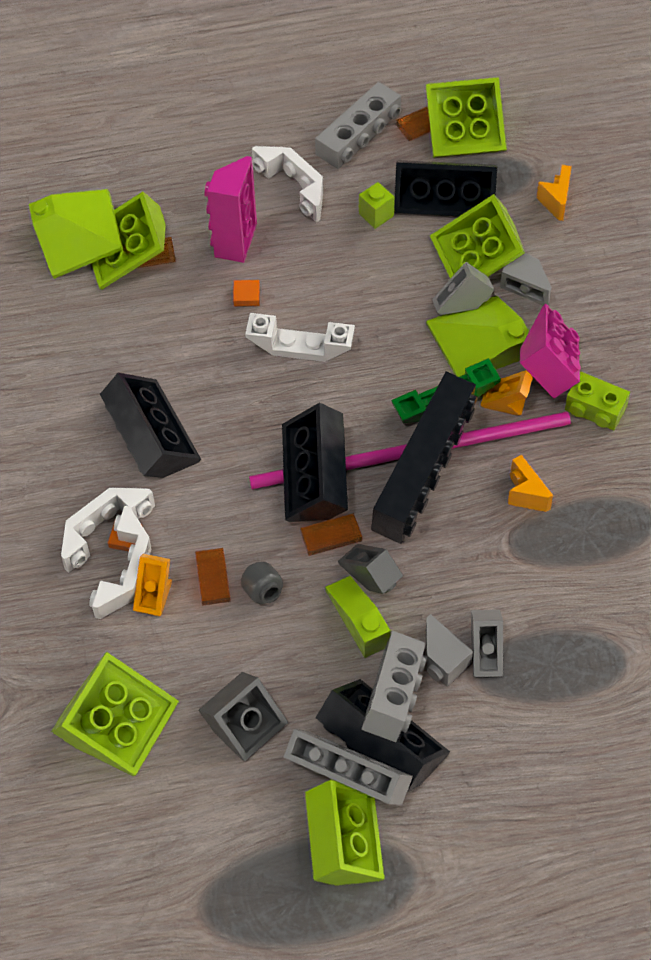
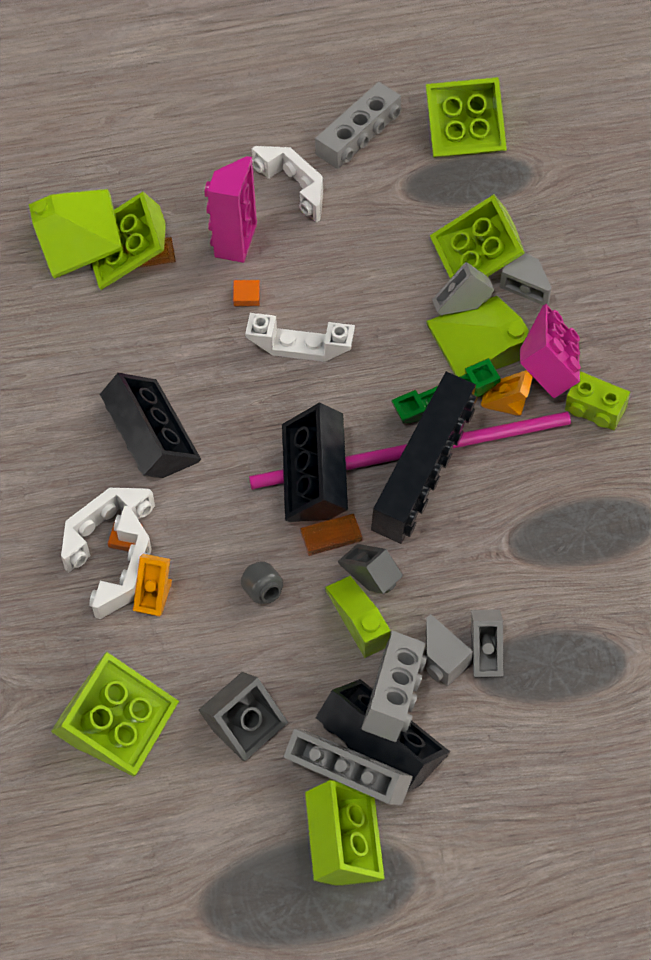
clear orange tile [195,548,231,606] -> none
lime brick [359,182,395,229] -> none
black slope [394,160,497,216] -> none
clear orange tile [396,106,430,141] -> none
light orange slope [508,455,553,512] -> none
light orange slope [537,165,572,221] -> none

